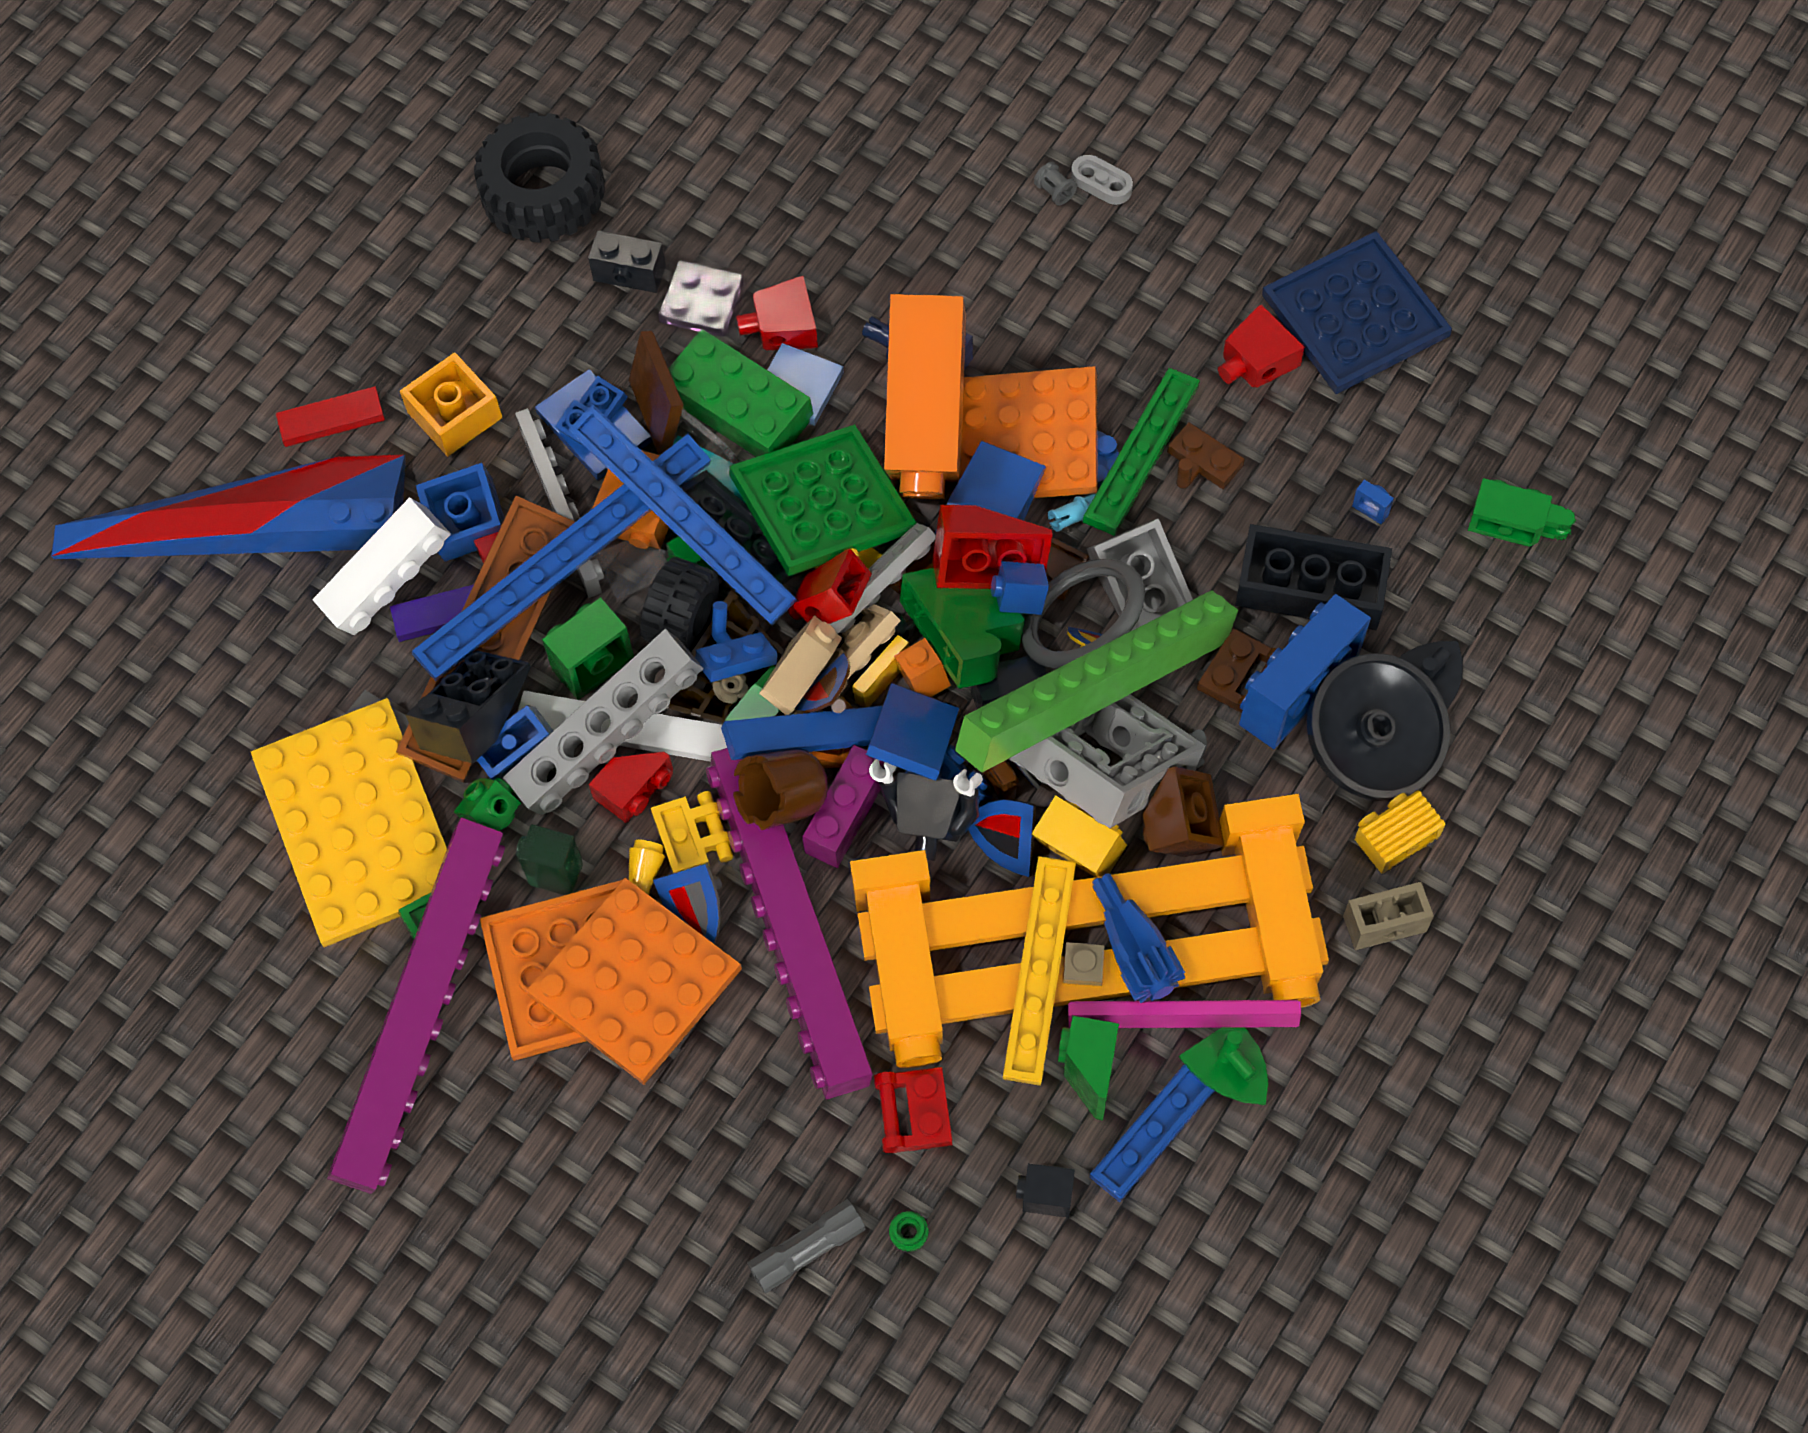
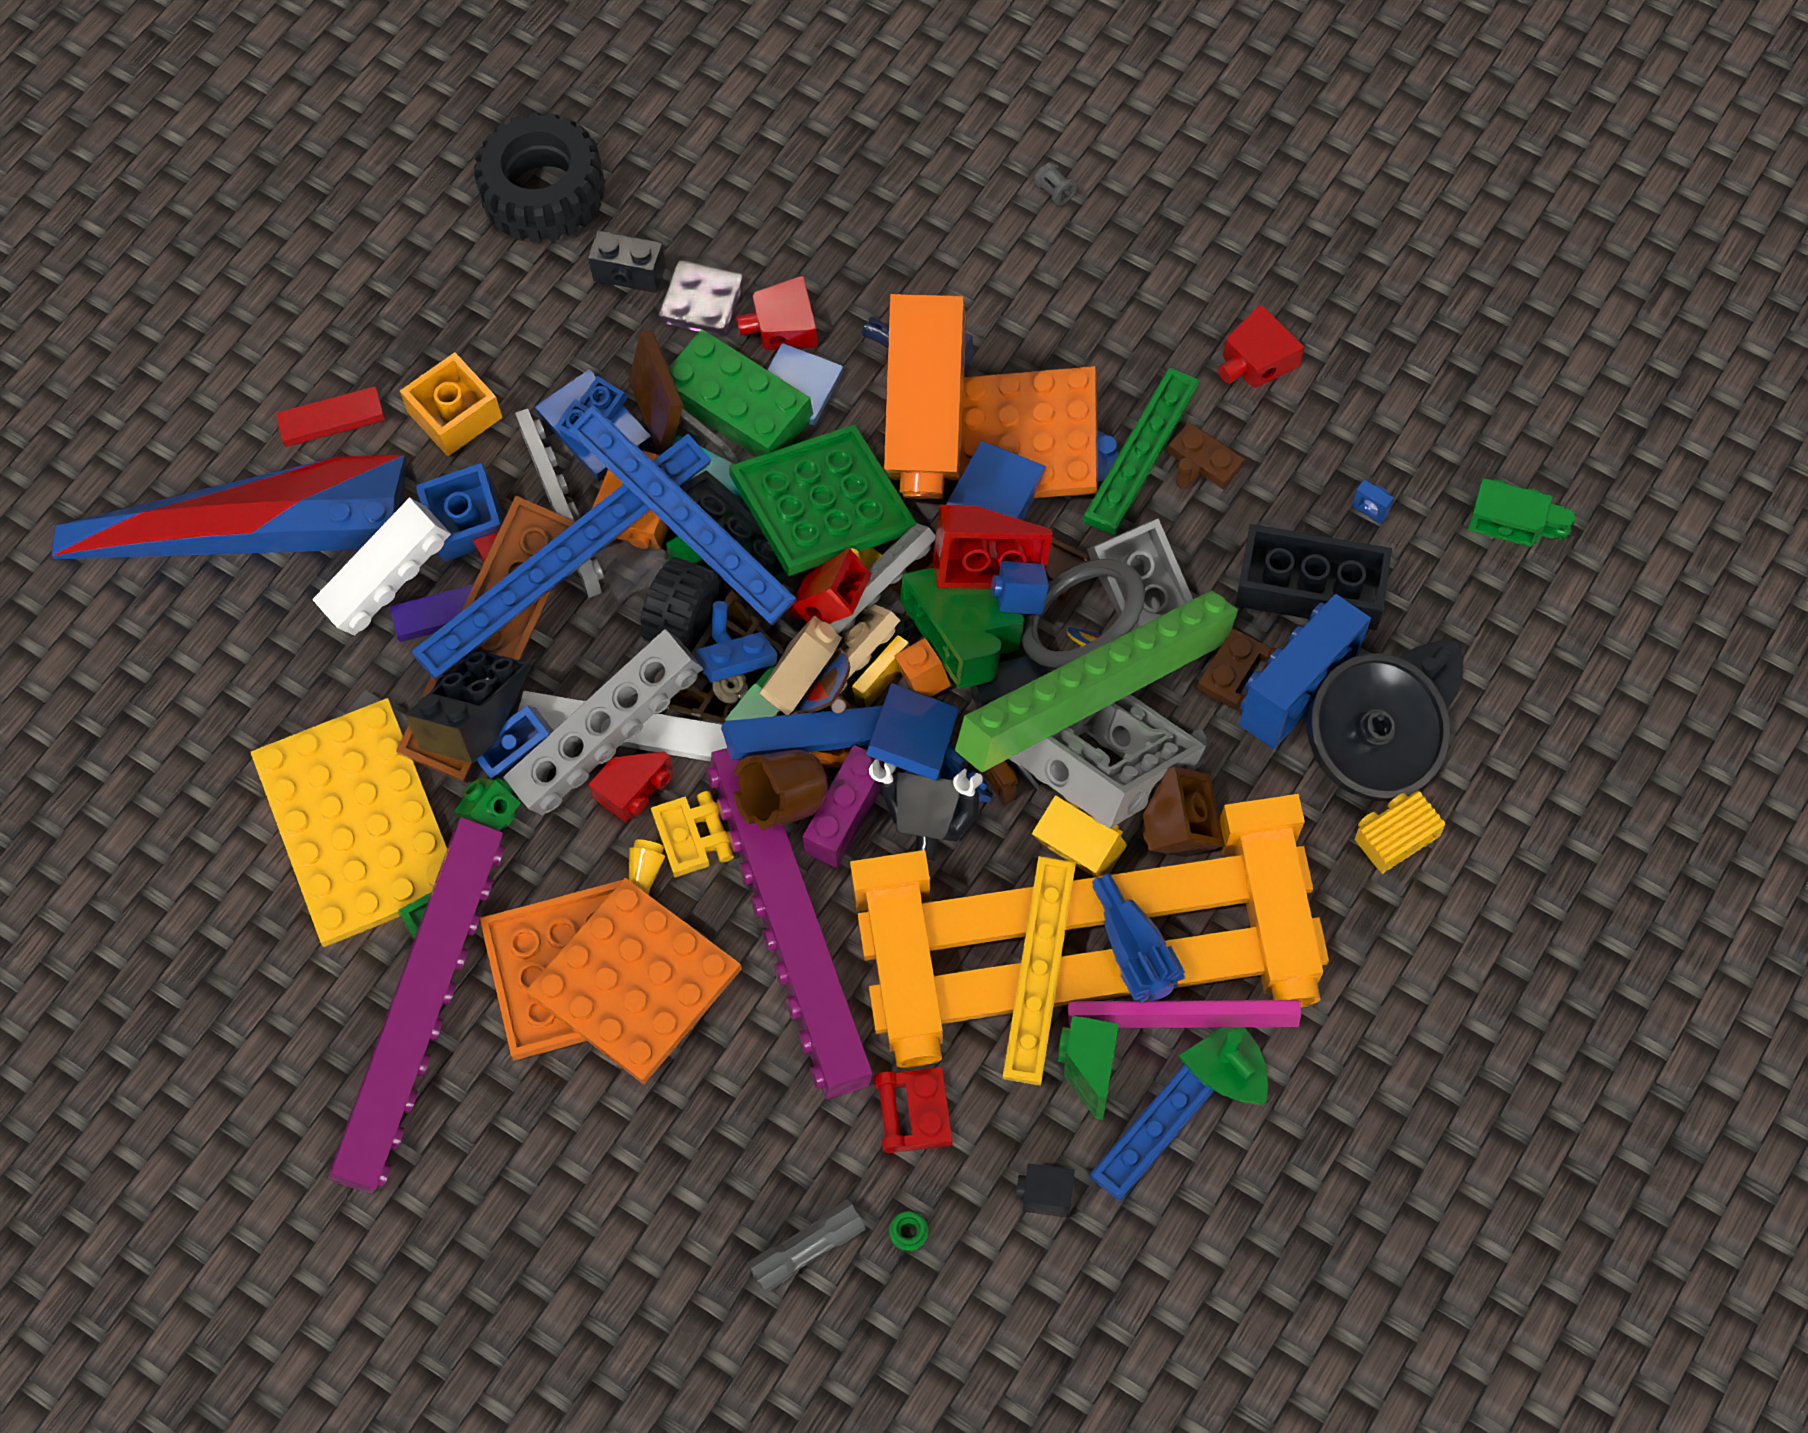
clear green brick [516,824,583,895] -> none
green brick [542,597,634,700] -> none
shield [653,863,722,944] -> none
shield [968,799,1040,877] -> none
medium azure axle [1048,494,1096,532] -> none
dark tan plate [1063,942,1104,986] -> none
light grey plate [1071,155,1133,205] -> none
dark blue plate [1262,231,1452,394] -> none
dark tan brick [1343,882,1434,950] -> none

